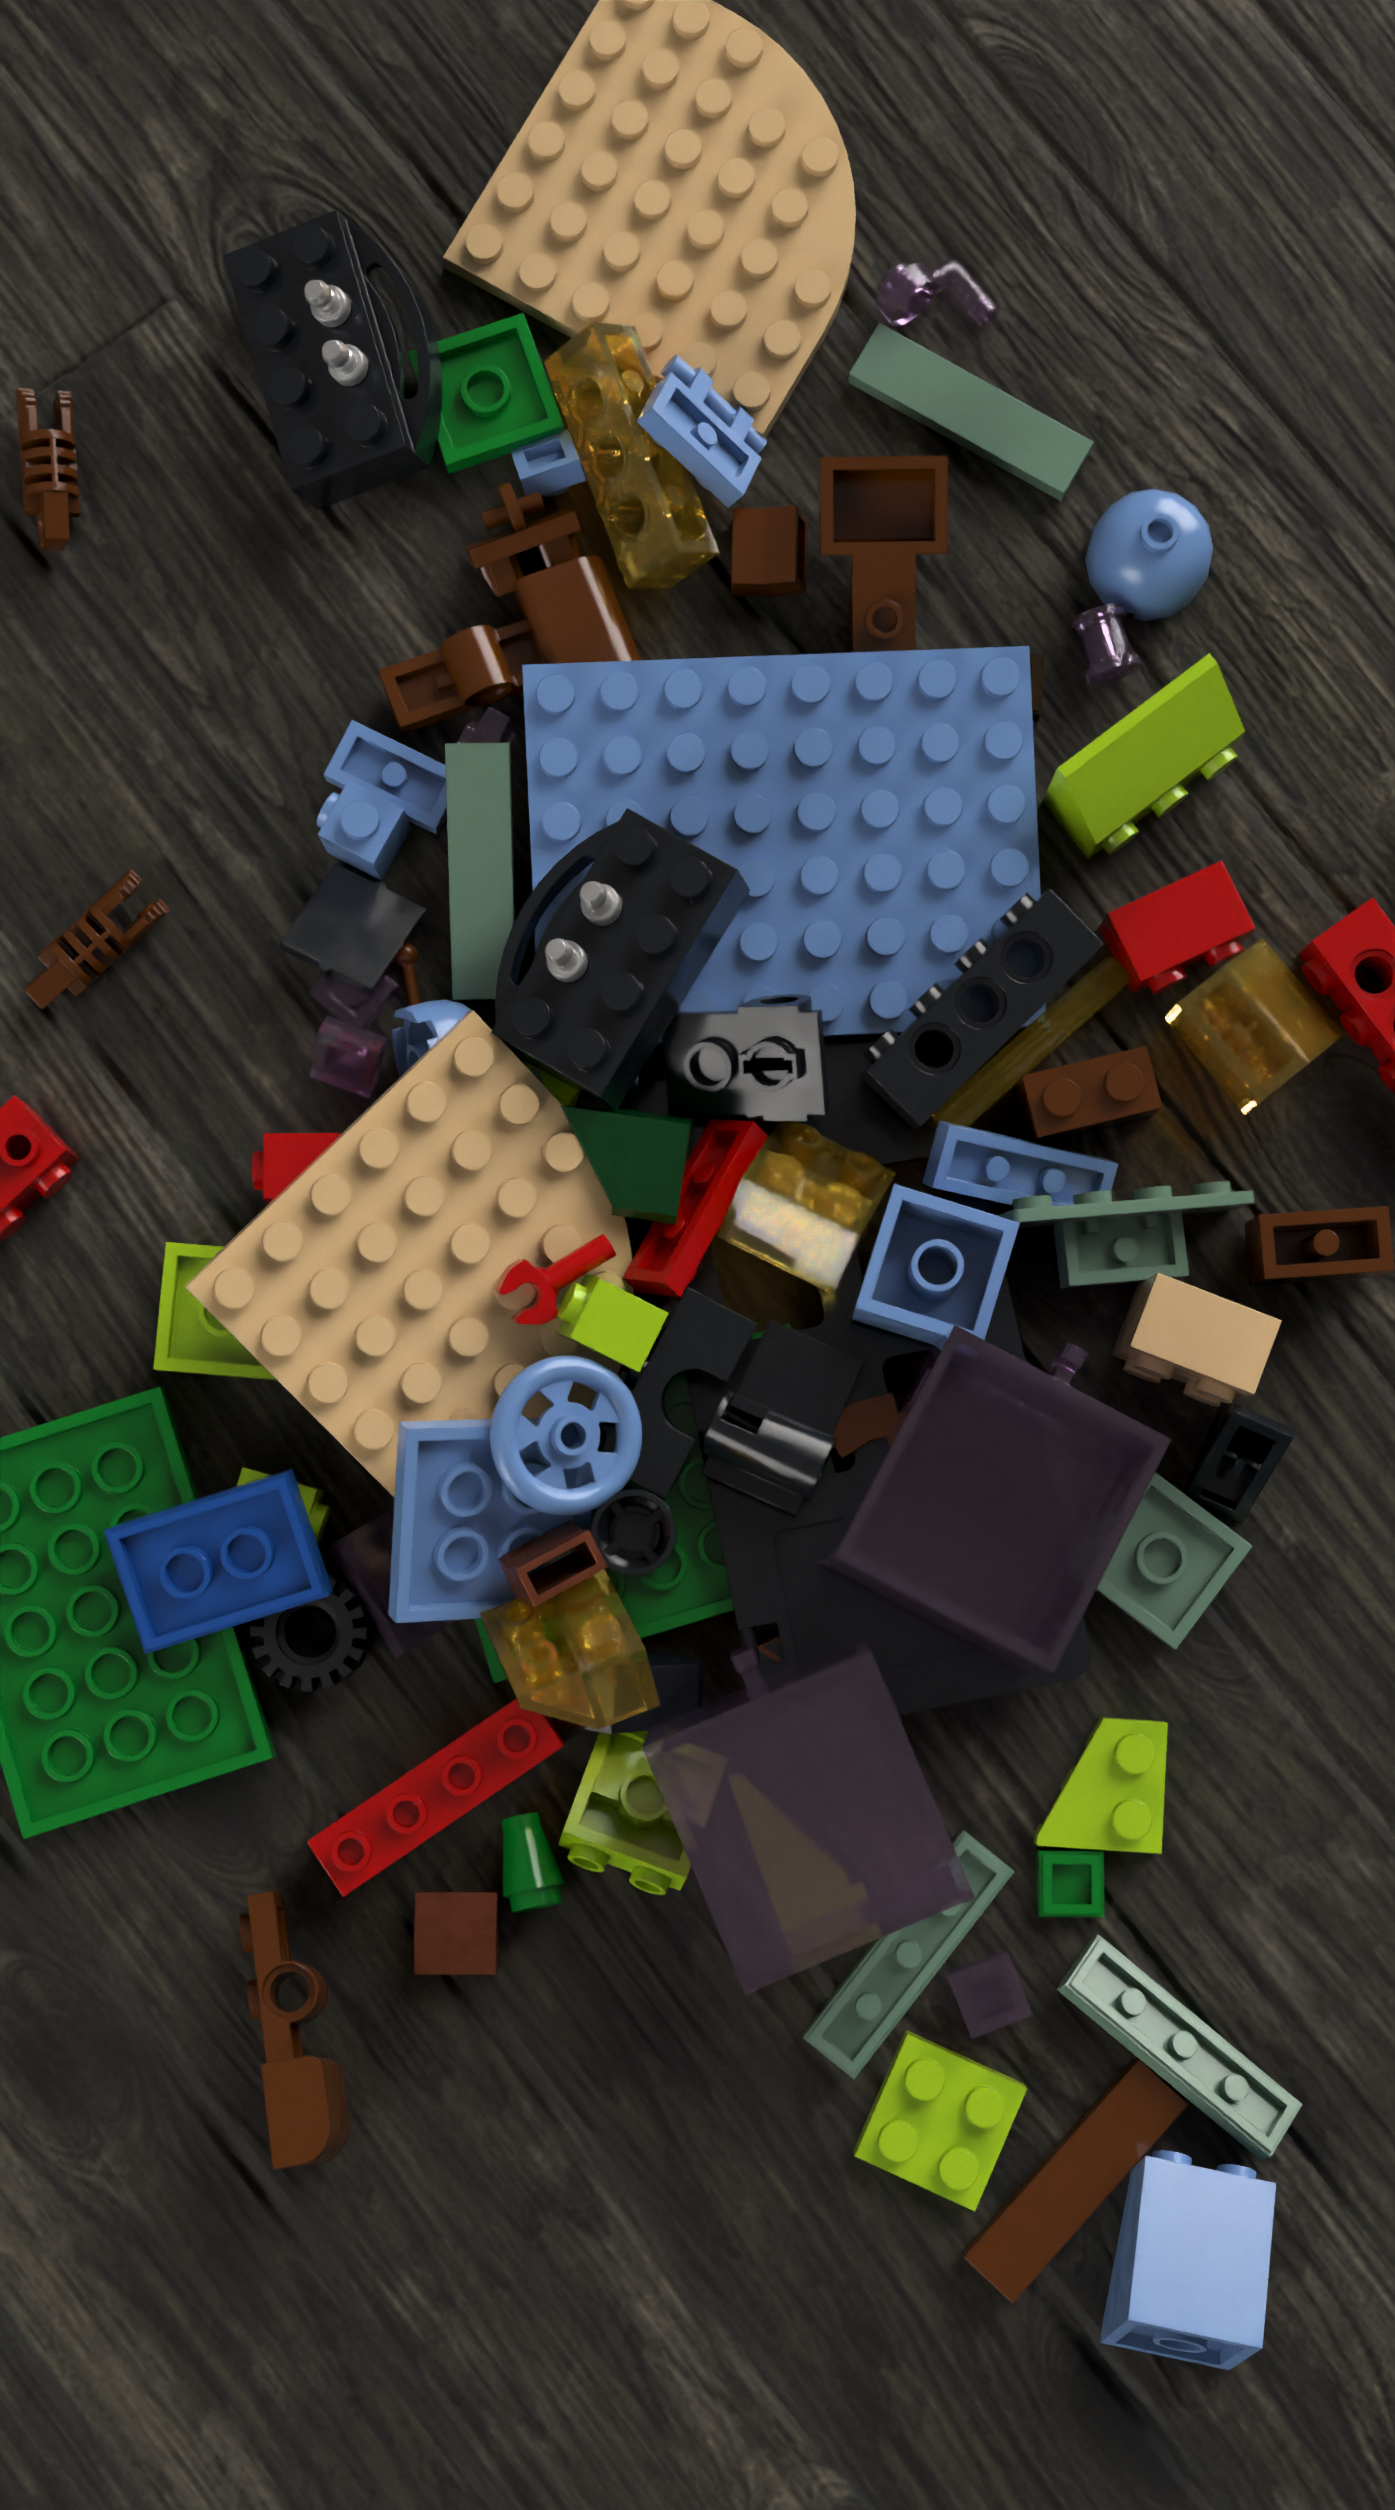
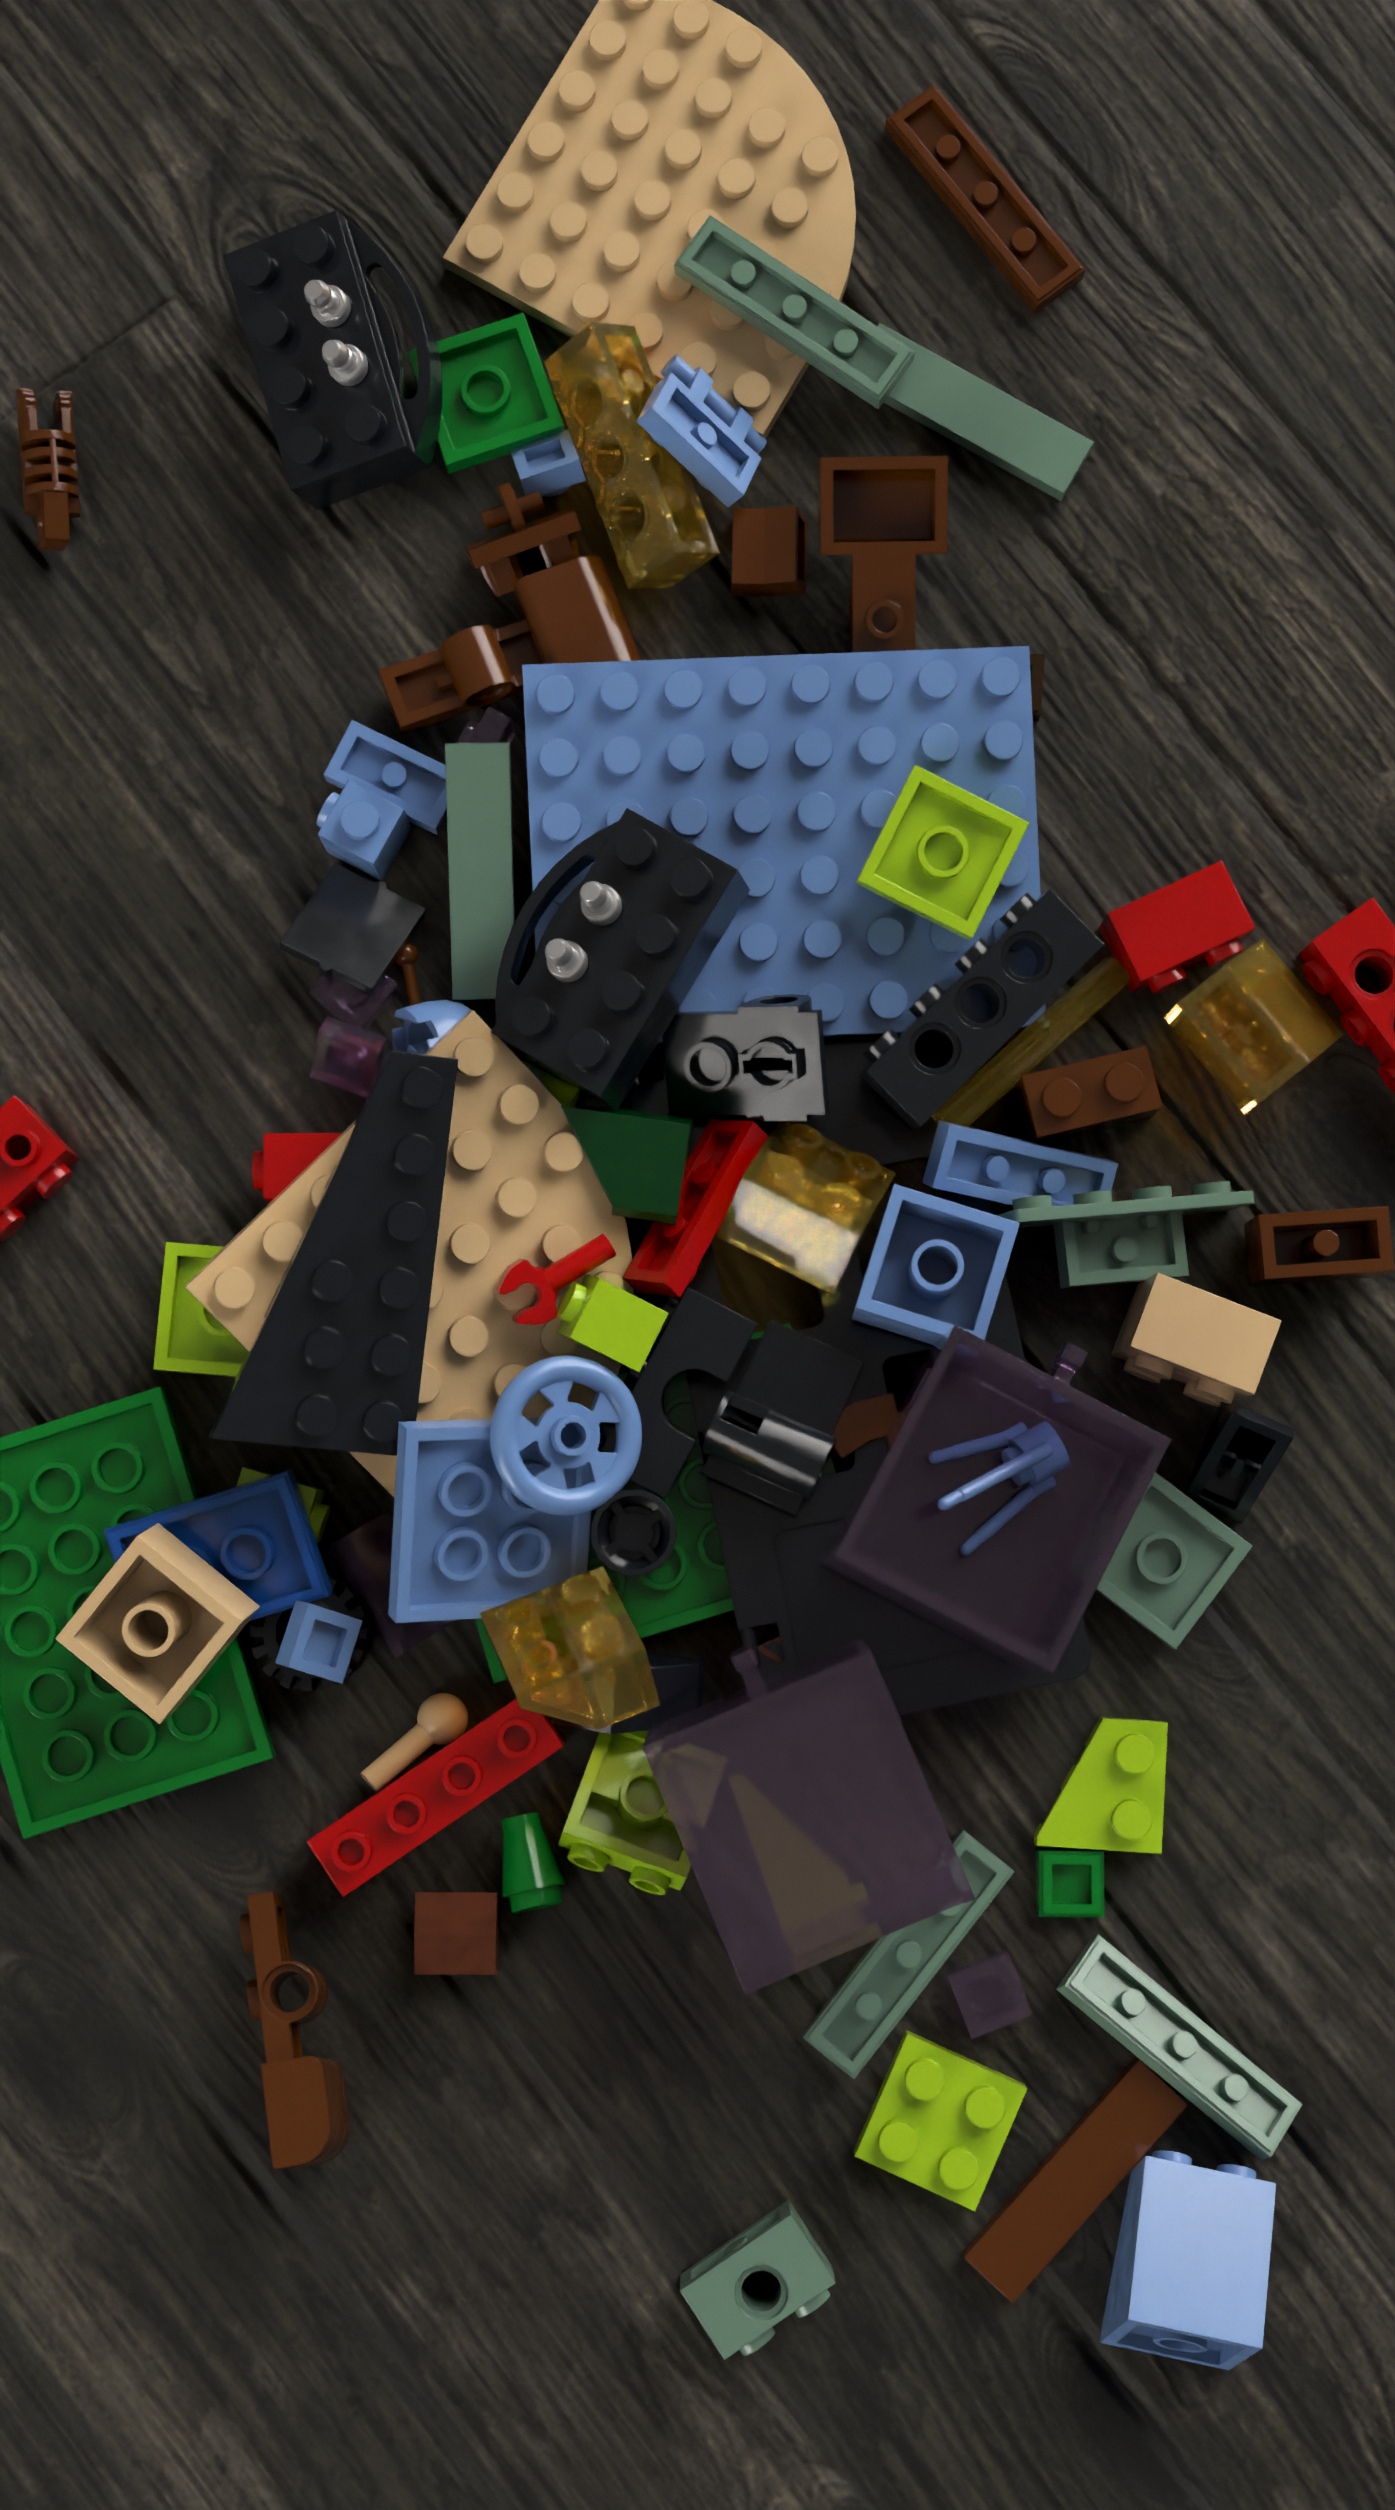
reddish brown hinge [24,868,171,1009] -> none
copper piece [498,1520,608,1607] -> none
clear purple plate [876,259,999,327] -> none
lime slope [1042,653,1245,860] -> none
clear purple bush [1070,603,1142,685] -> none
medium blue cylinder [1085,488,1213,621] -> none
none -> tan brick [55,1523,260,1724]
none -> black wing [209,1051,458,1456]
none -> medium blue plate [275,1600,363,1684]
none -> tan bar [360,1693,468,1793]
none -> sand green tile [674,215,915,409]
none -> sand green brick [680,2200,836,2360]
none -> lime plate [855,765,1030,941]
none -> reddish brown tile [885,84,1086,314]
none -> medium blue plant [928,1421,1070,1556]

